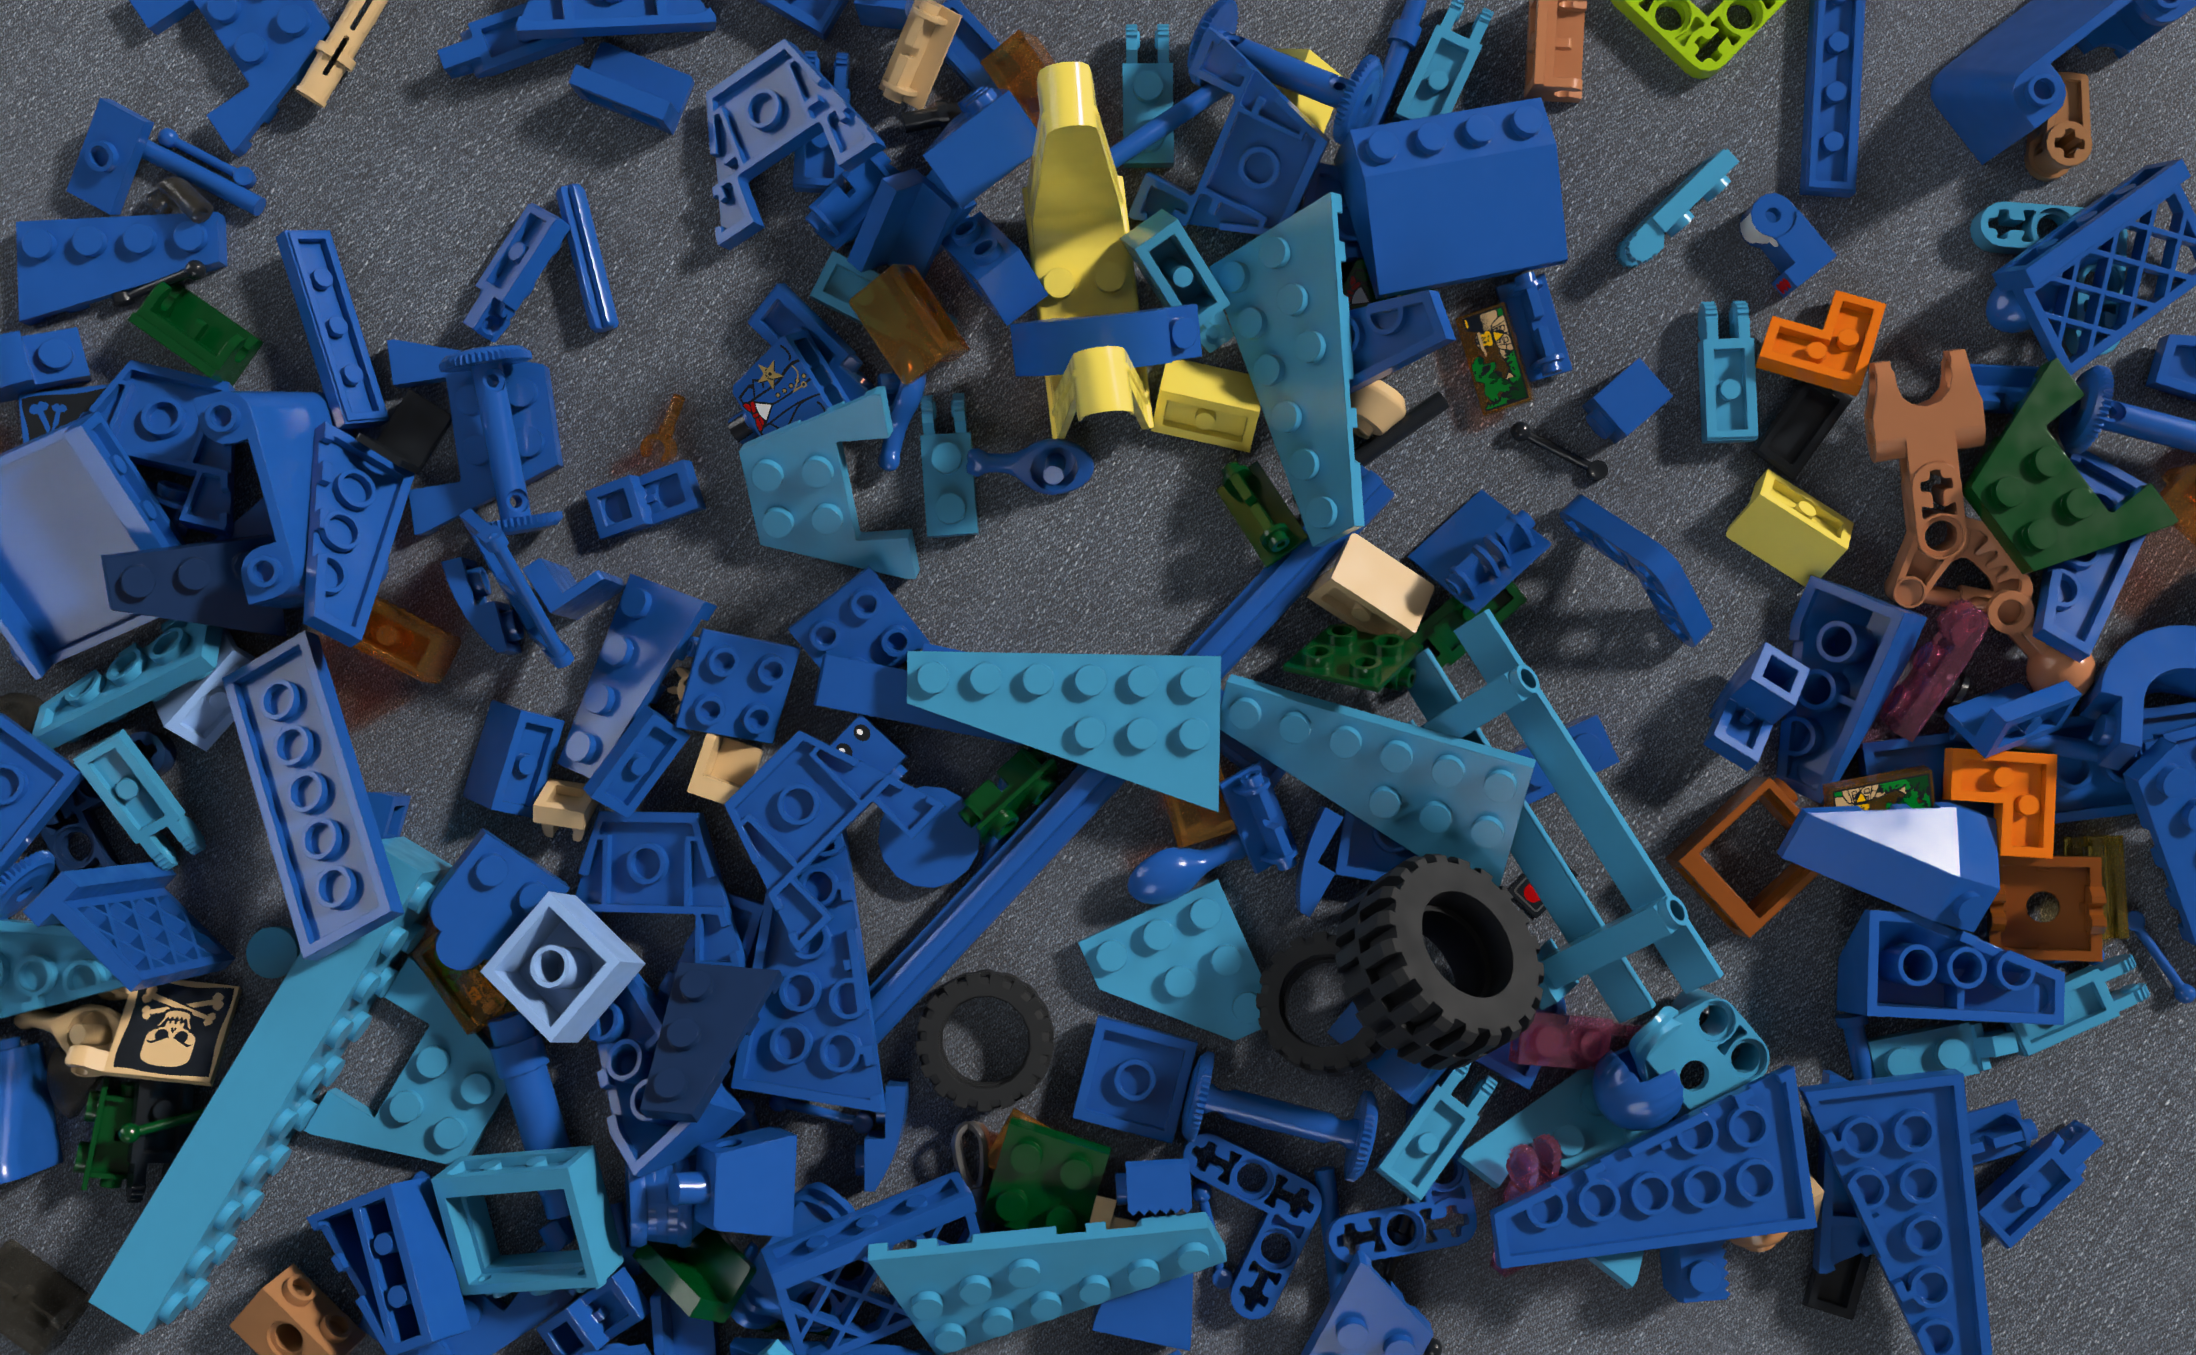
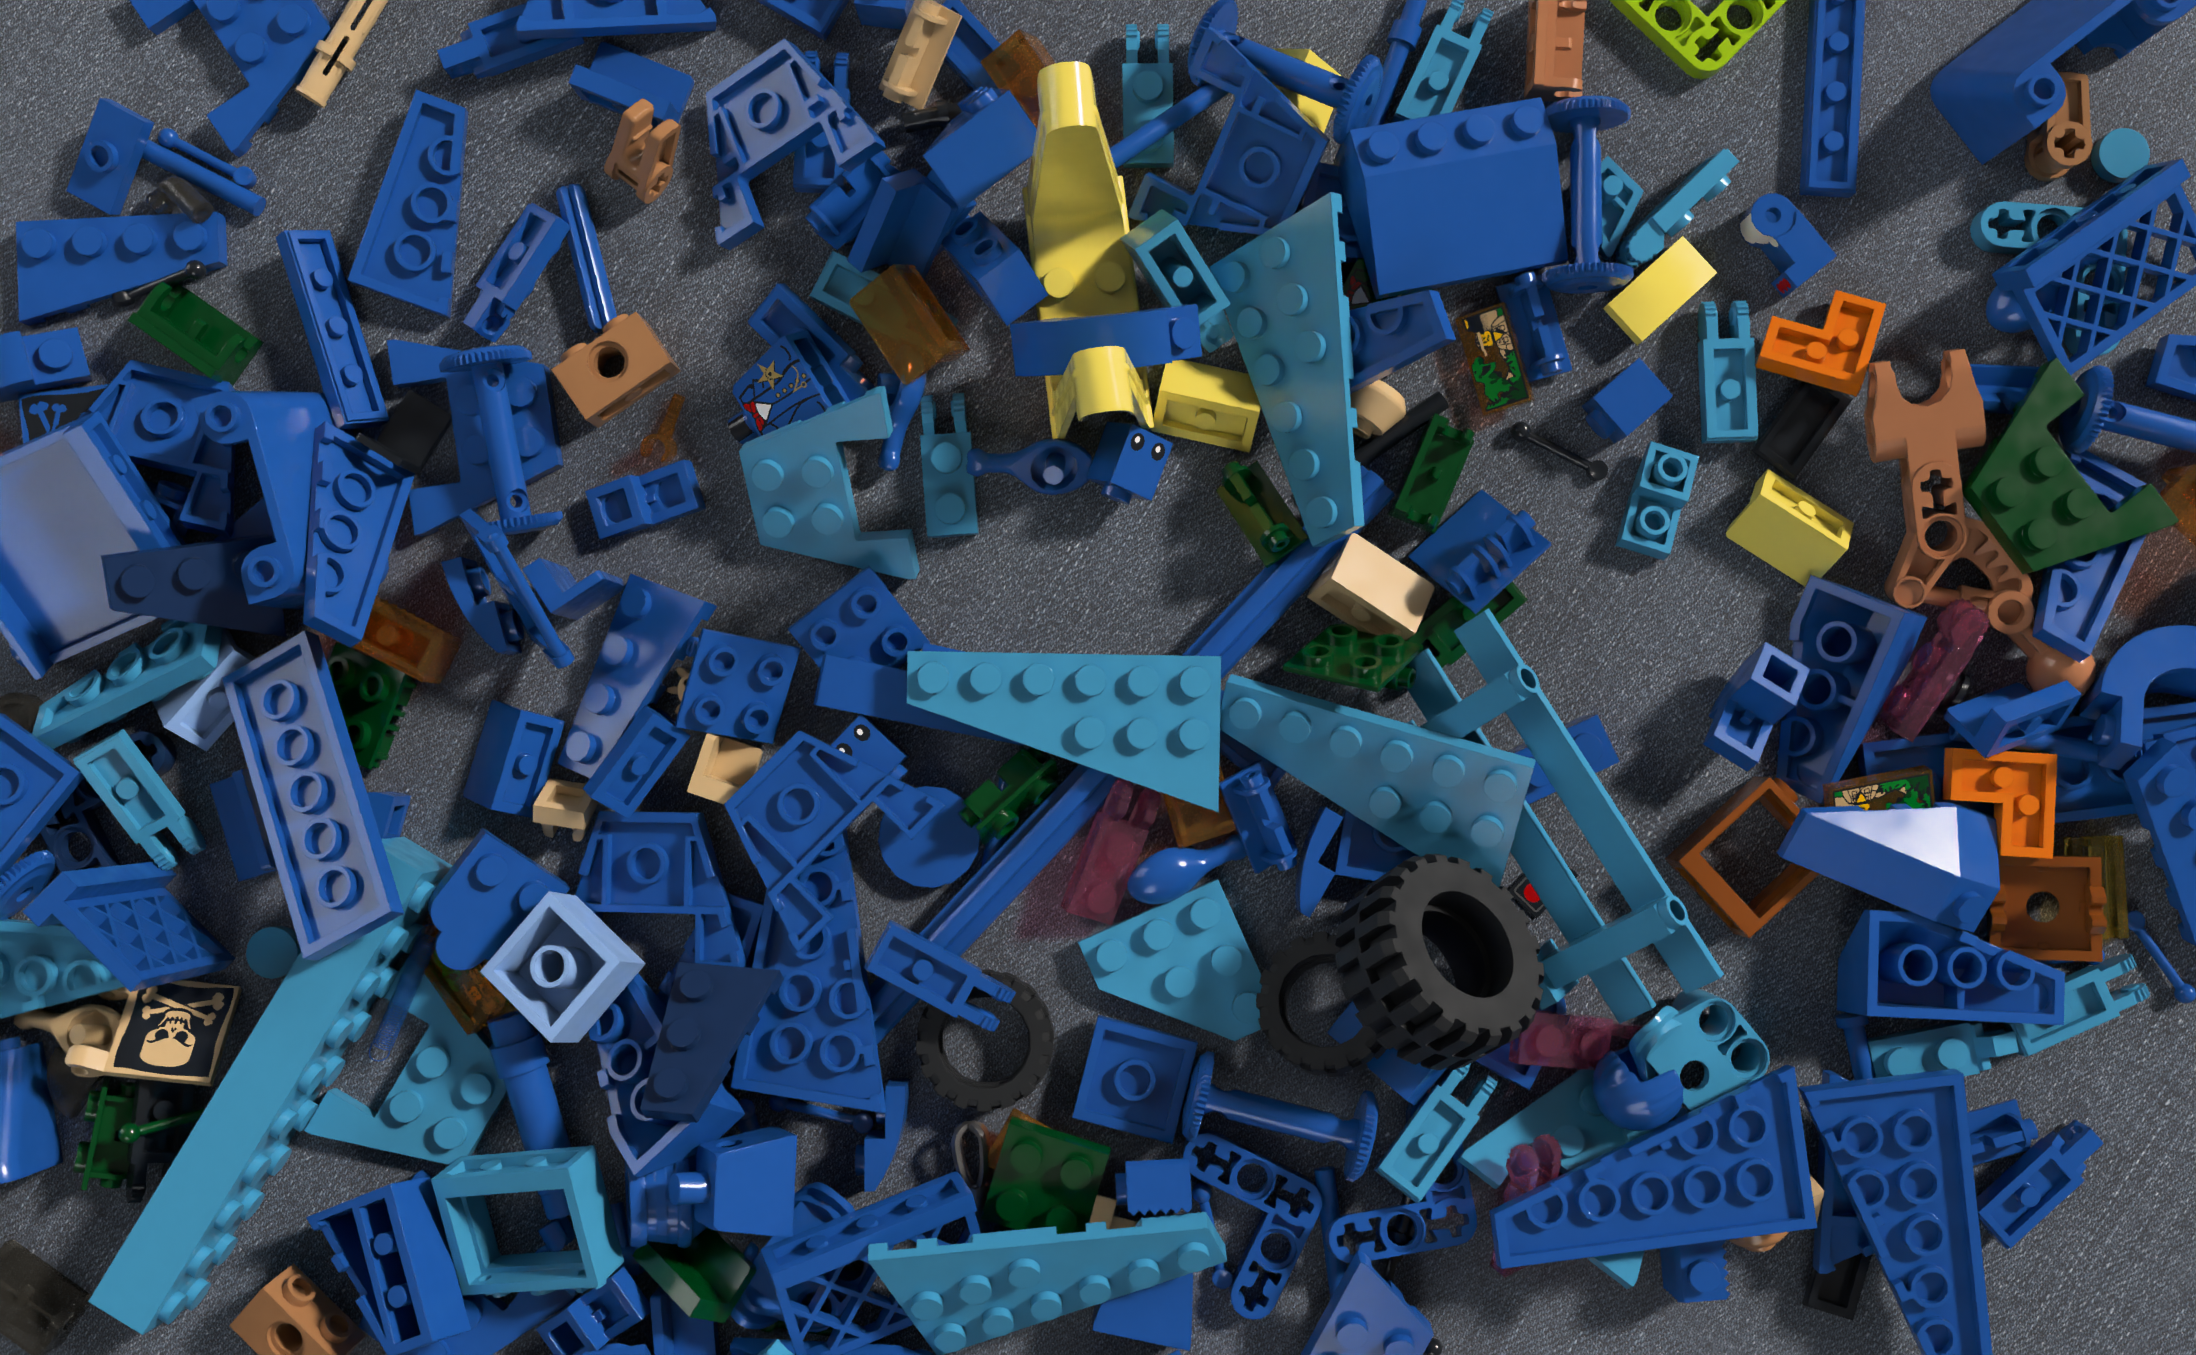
blue beam [1559,494,1713,648] -> none
none -> blue panel [209,769,278,882]
none -> dark green hinge [327,642,417,769]
none -> blue wing [347,89,469,319]
none -> blue piece [369,924,440,1061]
none -> medium nougat brick [551,312,681,428]
none -> medium nougat piece [604,98,681,204]
none -> blue hinge [864,920,1016,1032]
none -> clear pink hinge [1060,778,1161,925]
none -> blue brick [1086,422,1173,505]
none -> dark green hinge [1387,413,1475,534]
none -> blue hose [1542,96,1634,294]
none -> dark azure piece [1599,156,1644,260]
none -> light yellow slope [1603,236,1717,346]
none -> dark azure slope [1615,441,1699,561]
none -> dark azure tile [2091,128,2150,183]

